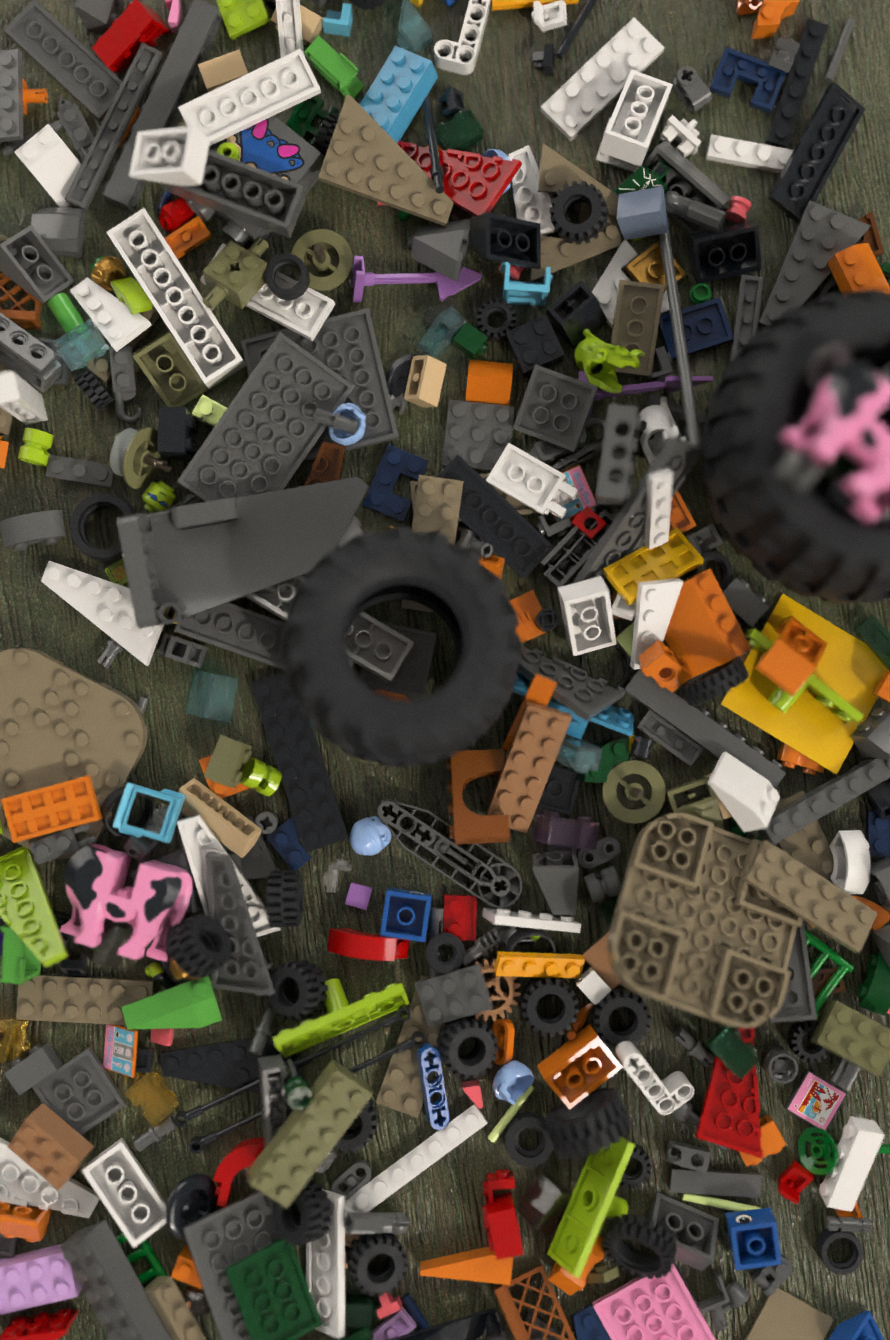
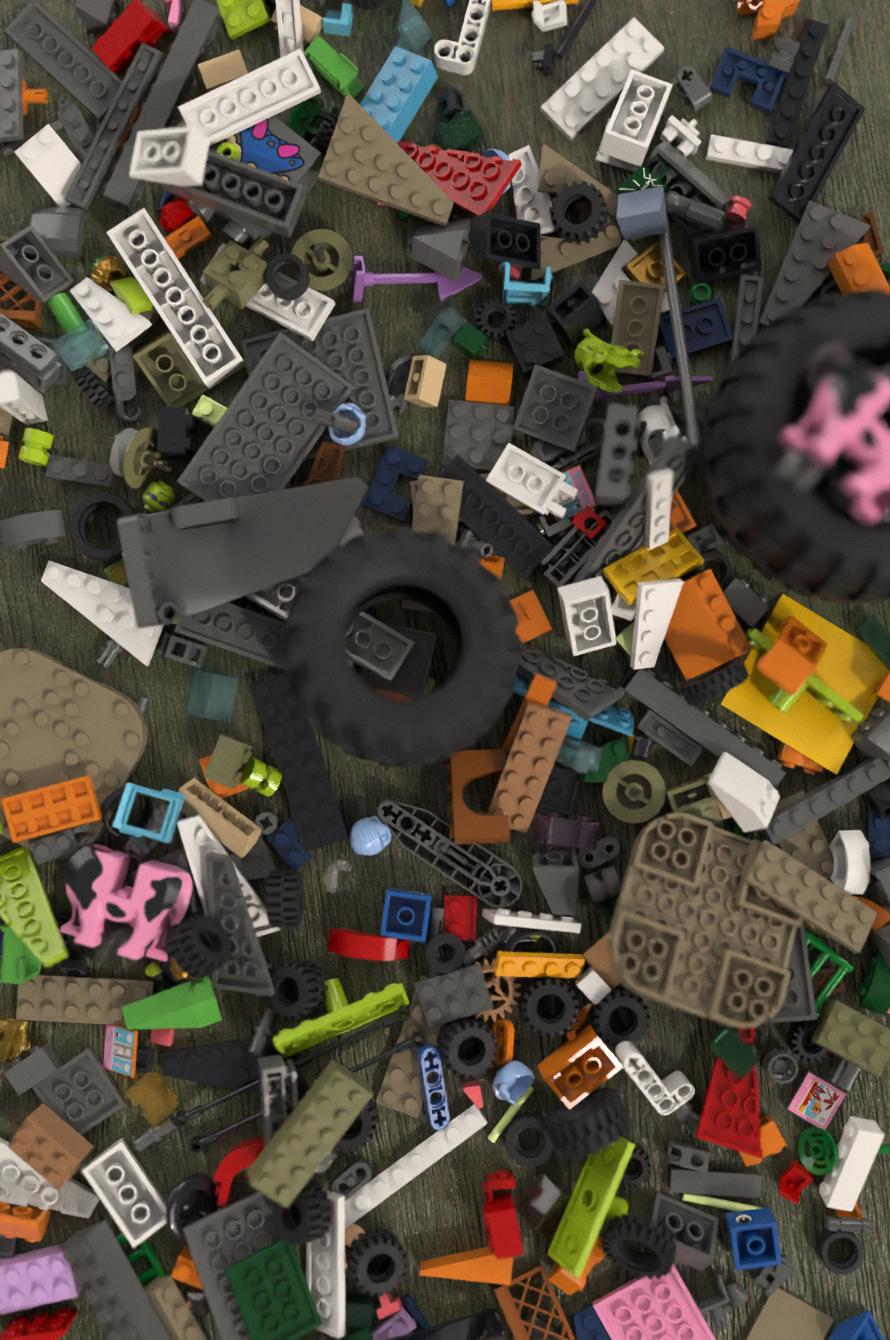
dark green wheel [284,1077,311,1109] -> none
dark grey piece [344,1211,409,1235] -> none
medium lavender tile [345,882,373,910] -> none
black bar [422,93,444,194] -> none
black wheel [535,608,559,632] -> none
olive plate [587,1263,619,1284] -> none
orange brick [638,640,693,693] -> none
dark grey pin [672,1026,715,1068] -> none

